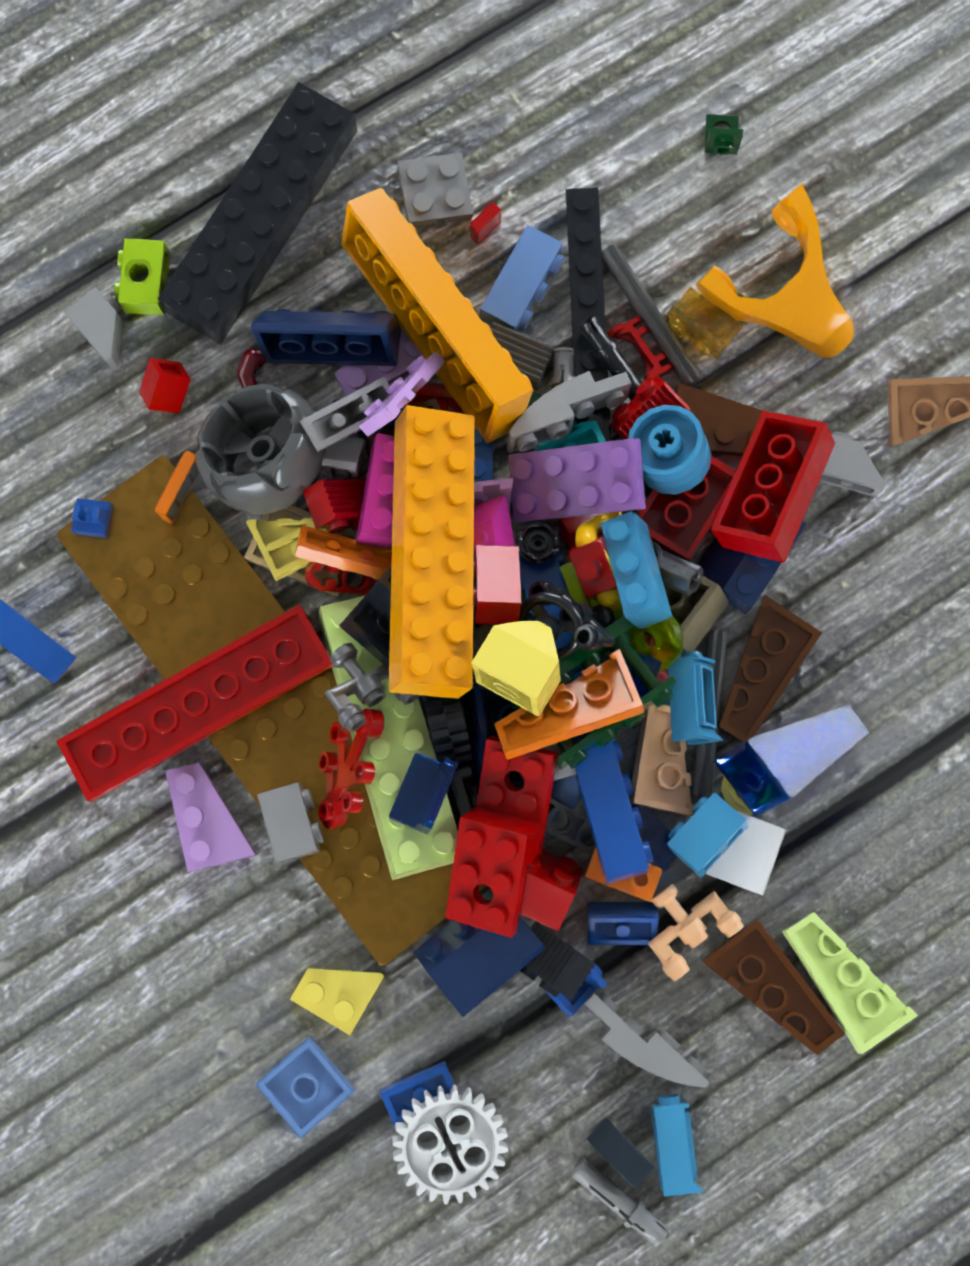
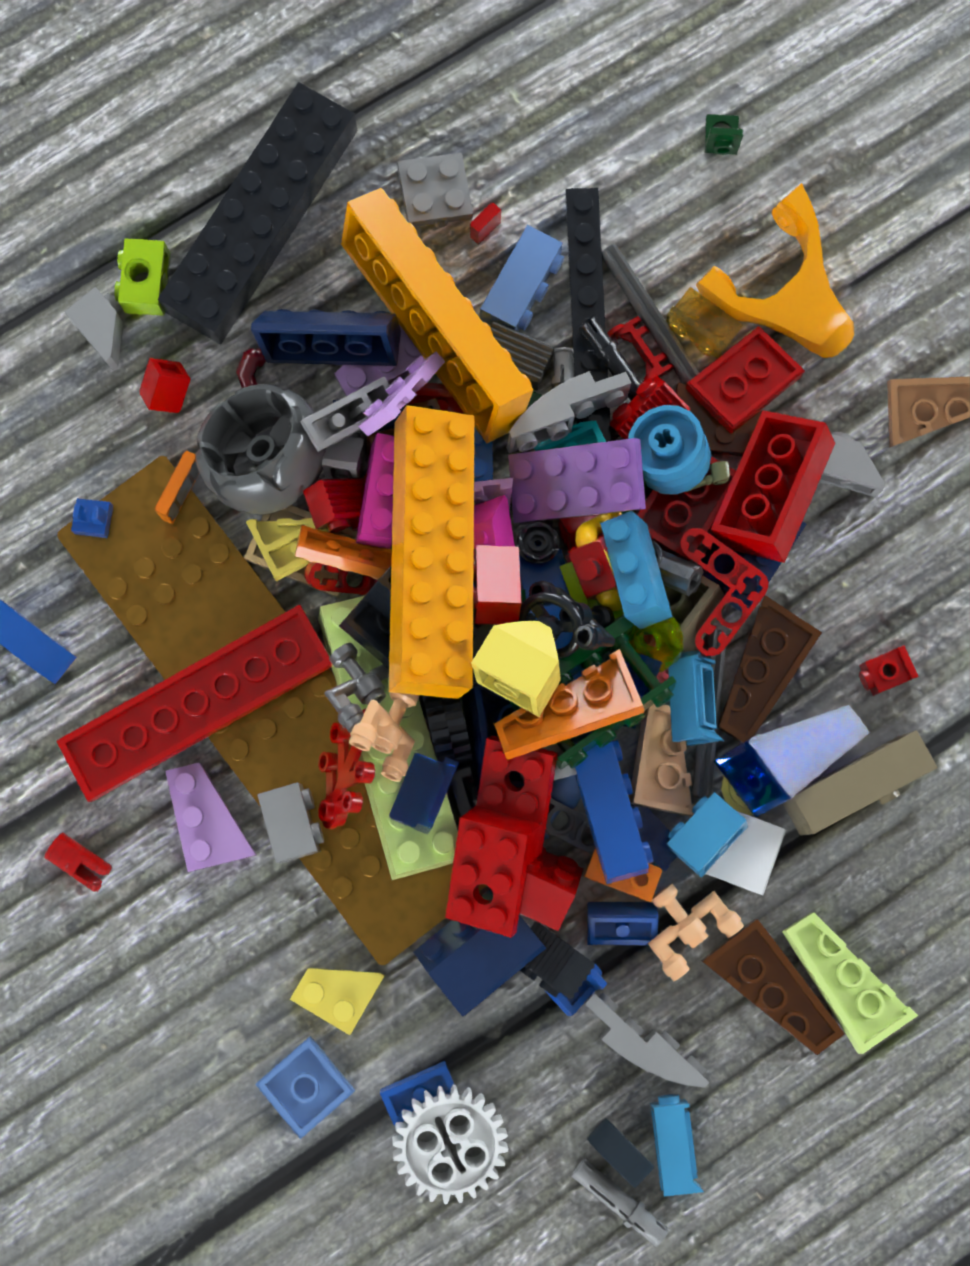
none -> red hinge [44,832,112,892]
none -> light nougat piece [349,692,419,782]
none -> red beam [680,528,769,656]
none -> red tile [685,326,805,434]
none -> olive hand [686,461,730,492]
none -> dark tan brick [780,730,938,836]
none -> red brick [859,645,919,696]

